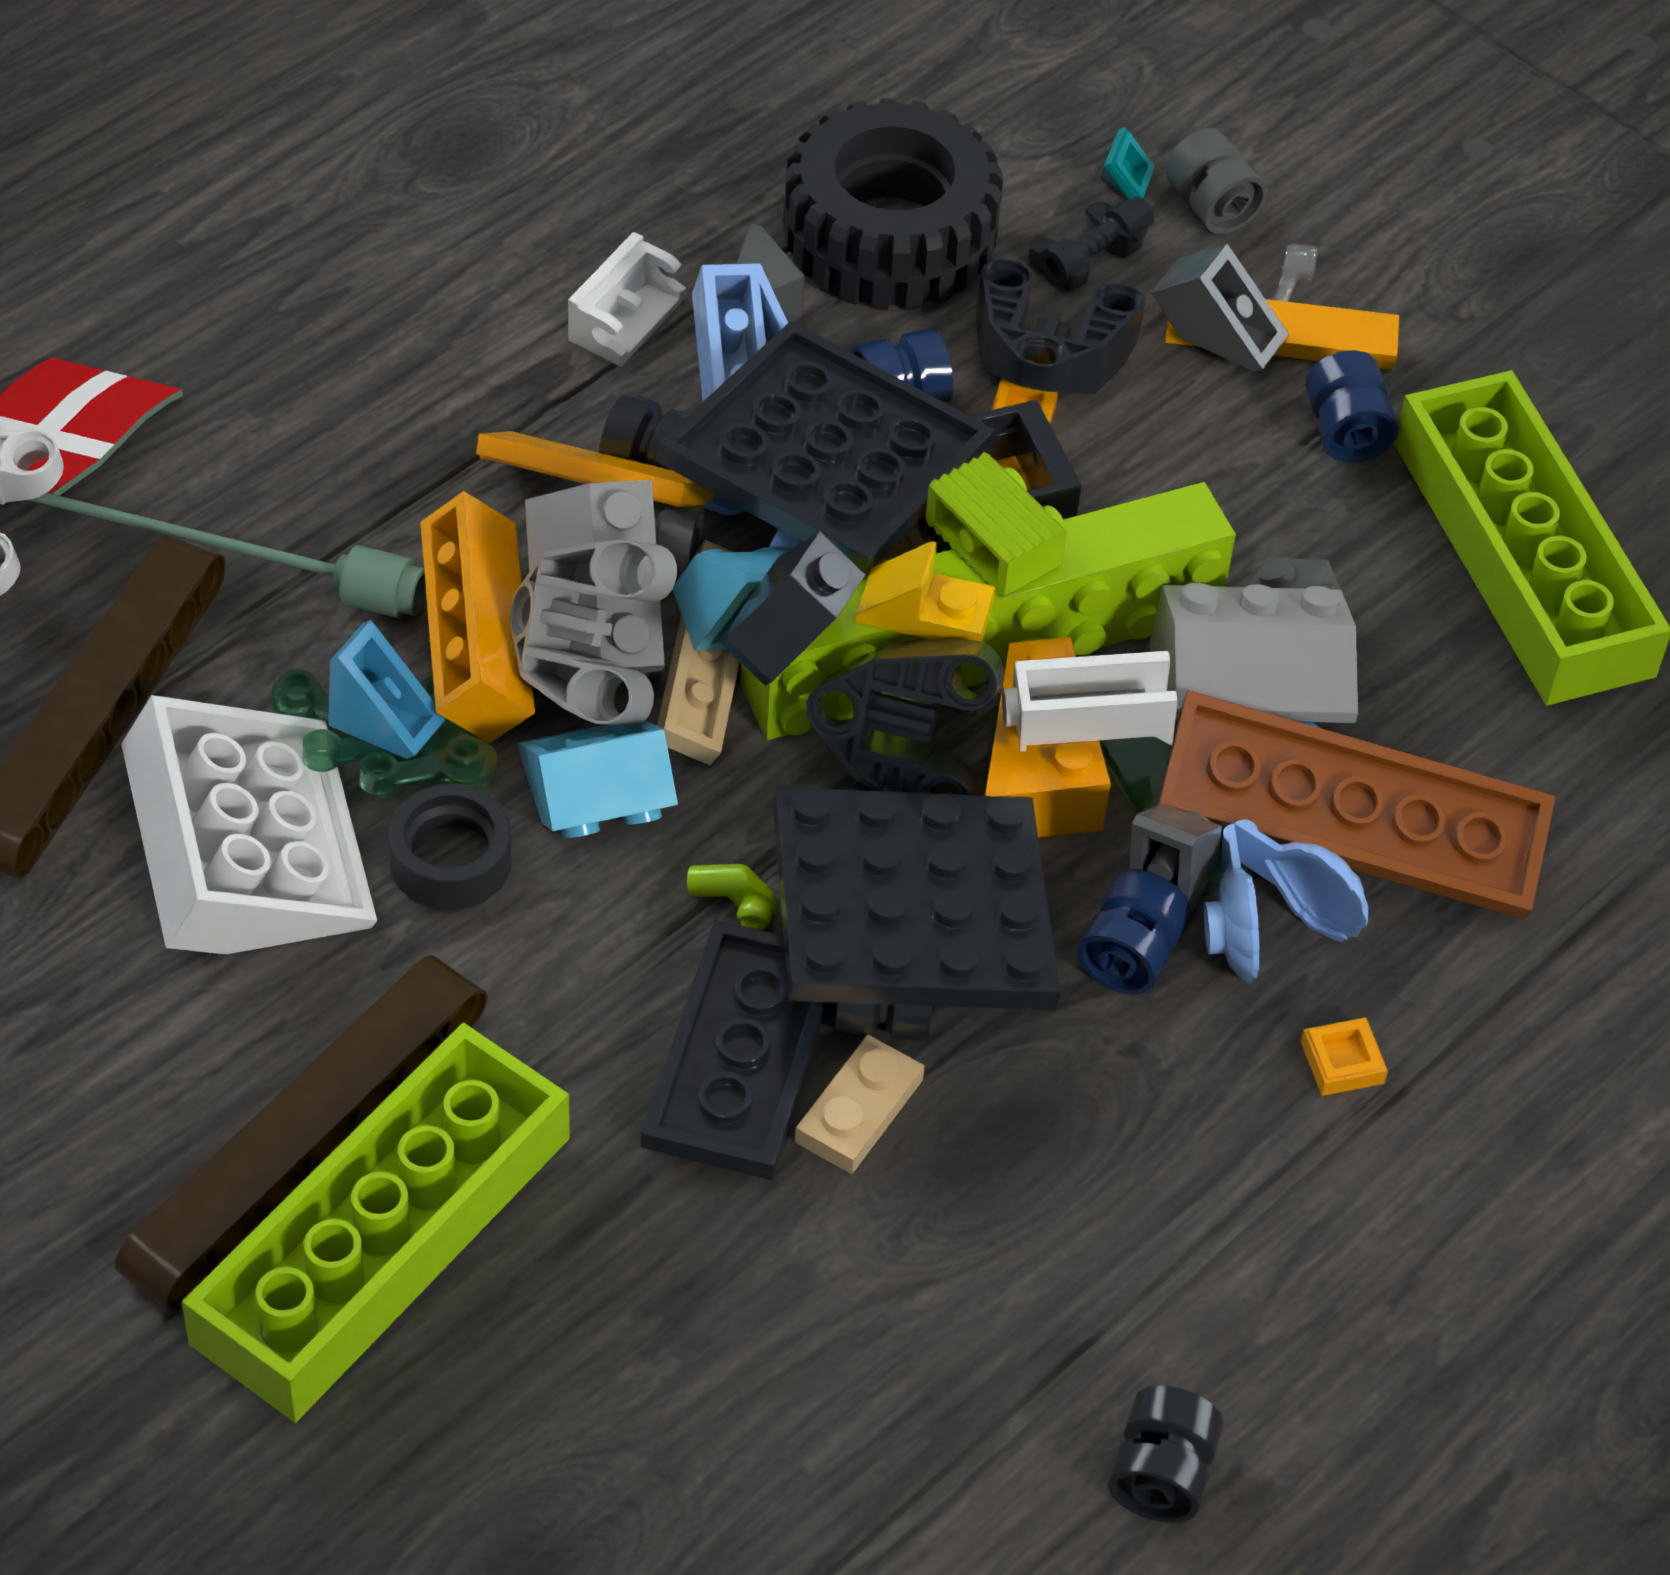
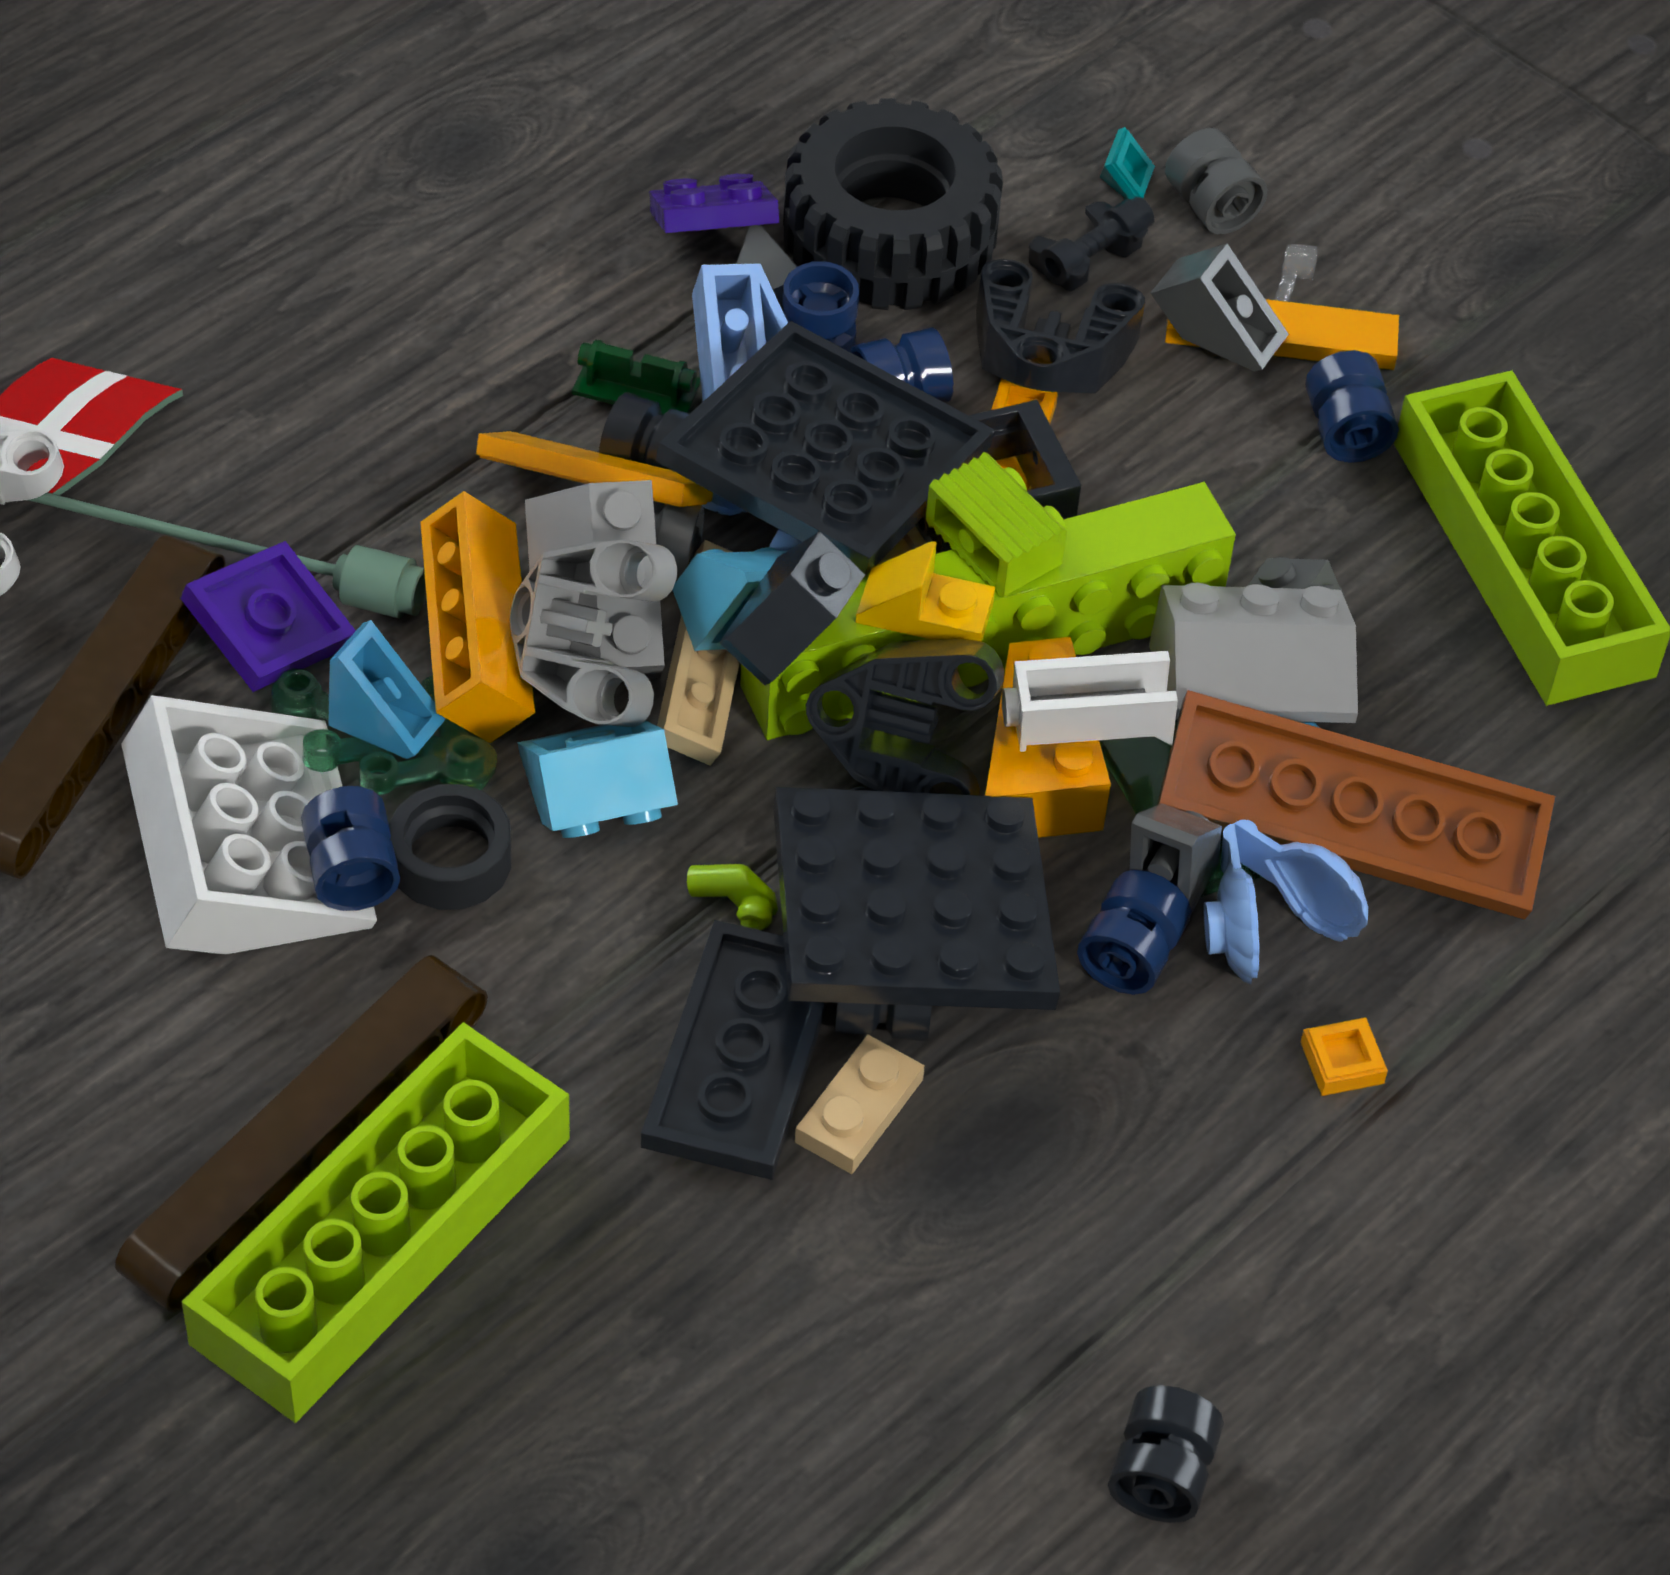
white hinge [568,232,686,367] -> none
none -> dark purple plate [180,541,356,692]
none -> dark blue wheel [301,786,400,911]
none -> dark green hinge [572,339,701,415]
none -> dark purple plate [649,174,779,233]
none -> dark blue wheel [782,262,859,352]

